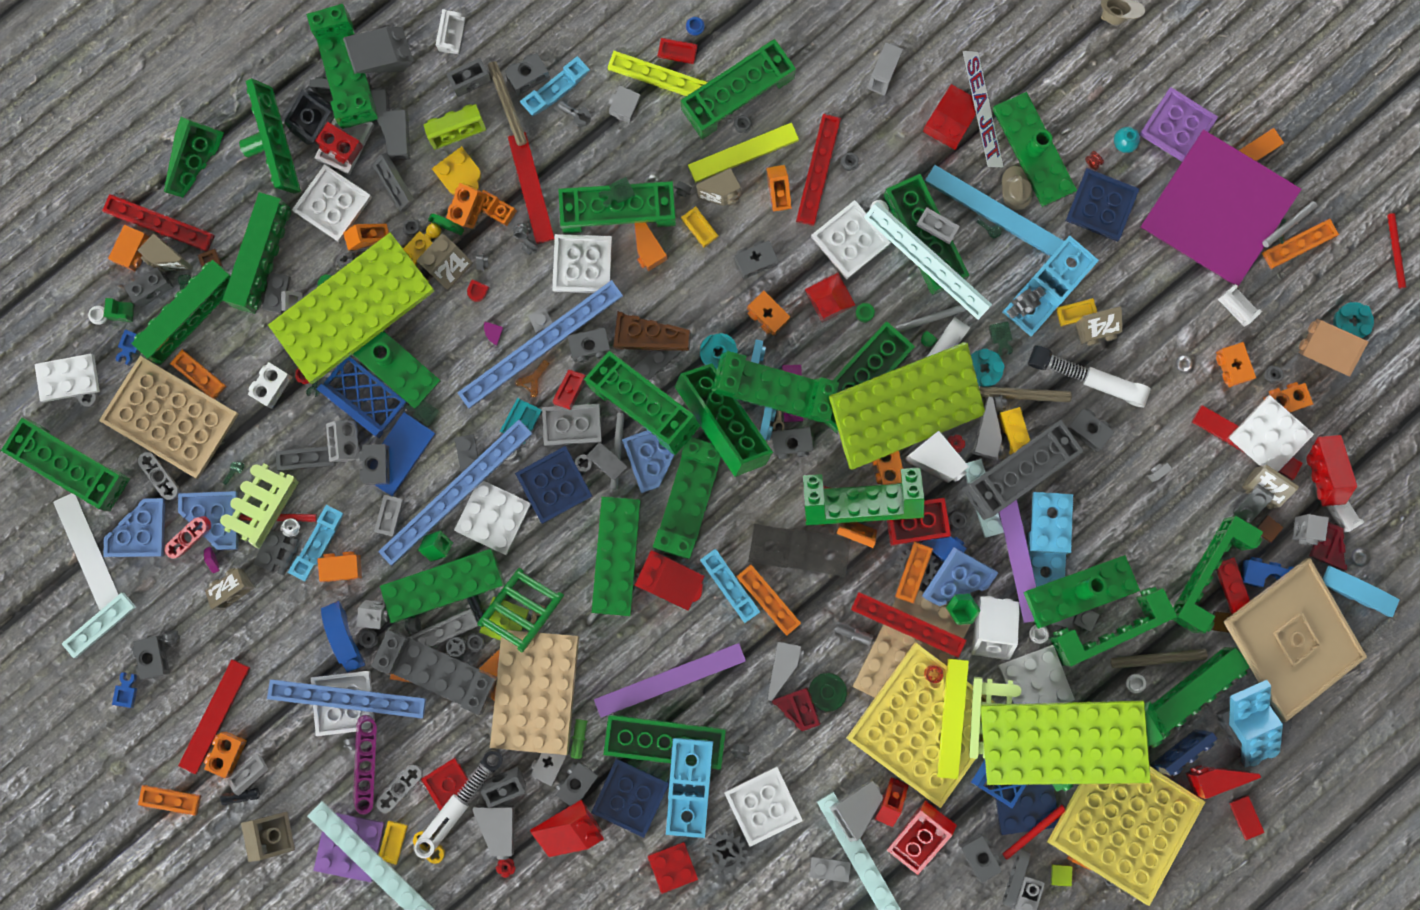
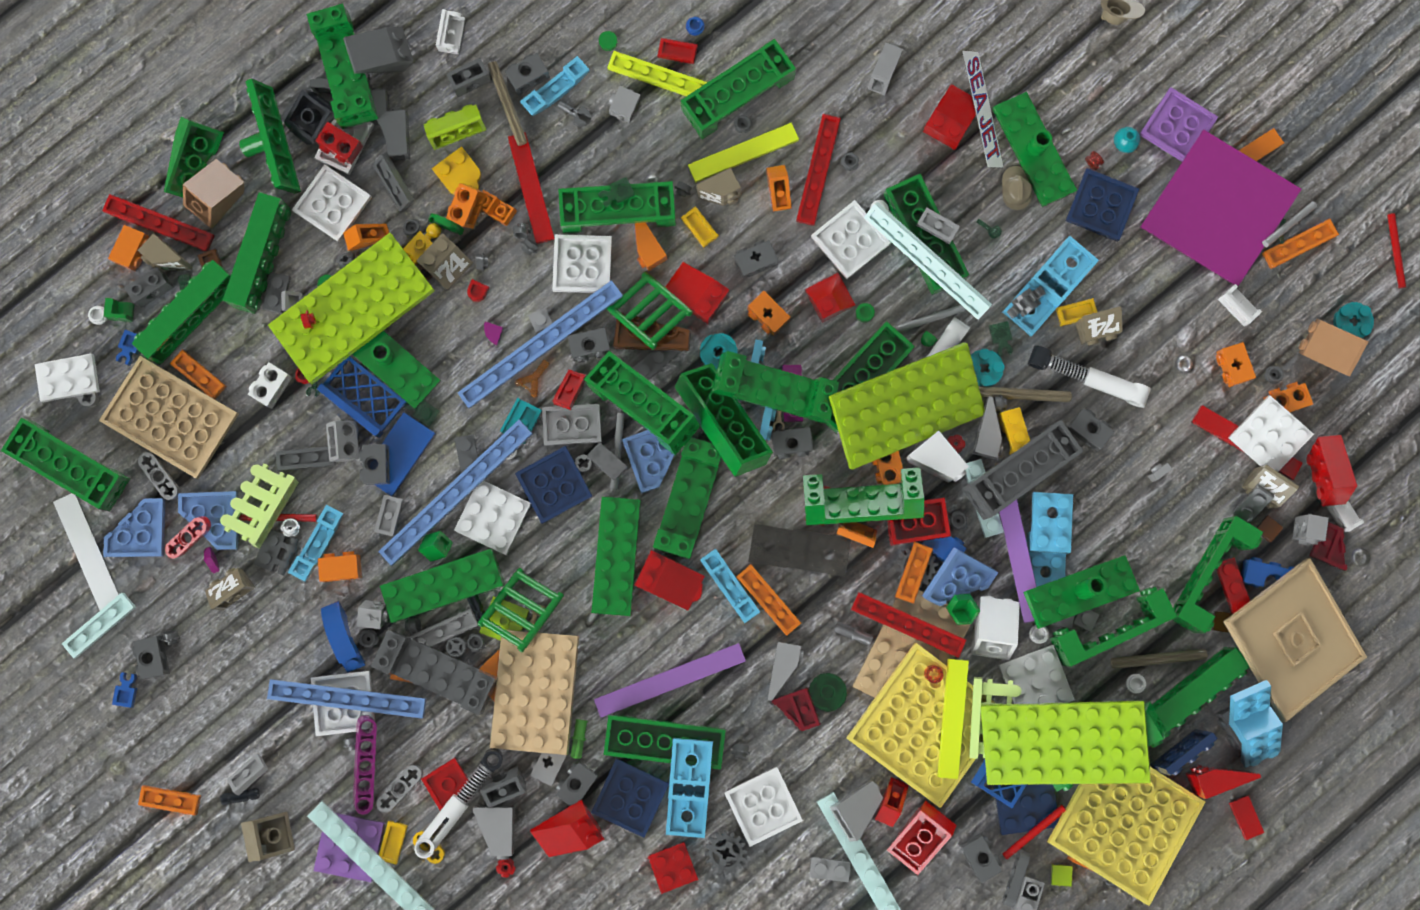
red tile [178,659,250,774] -> none
orange brick [204,732,247,779] -> none
clear green hand [222,461,245,485] -> none
medium azure tile [925,165,1064,257] -> none
medium azure slope [1323,566,1400,617] -> none
none -> slope [183,159,244,229]
none -> red plate [300,310,316,329]
none -> green tile [599,31,617,51]
none -> green bar [607,271,693,350]
none -> red slope [665,262,730,325]

